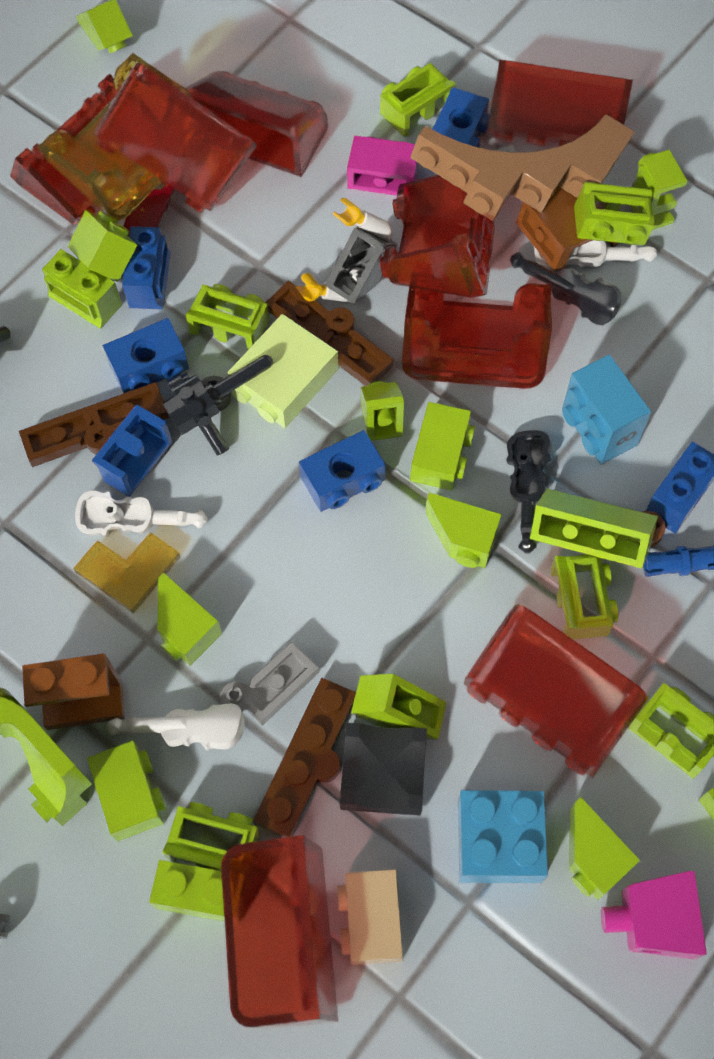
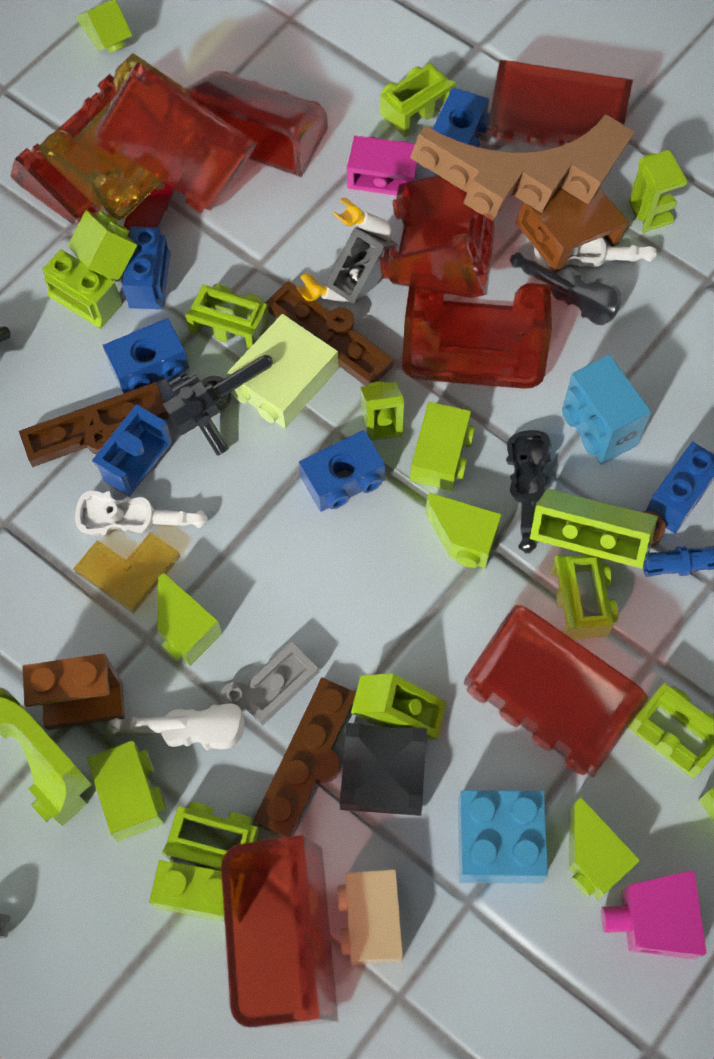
lime window [574,182,655,245] -> none

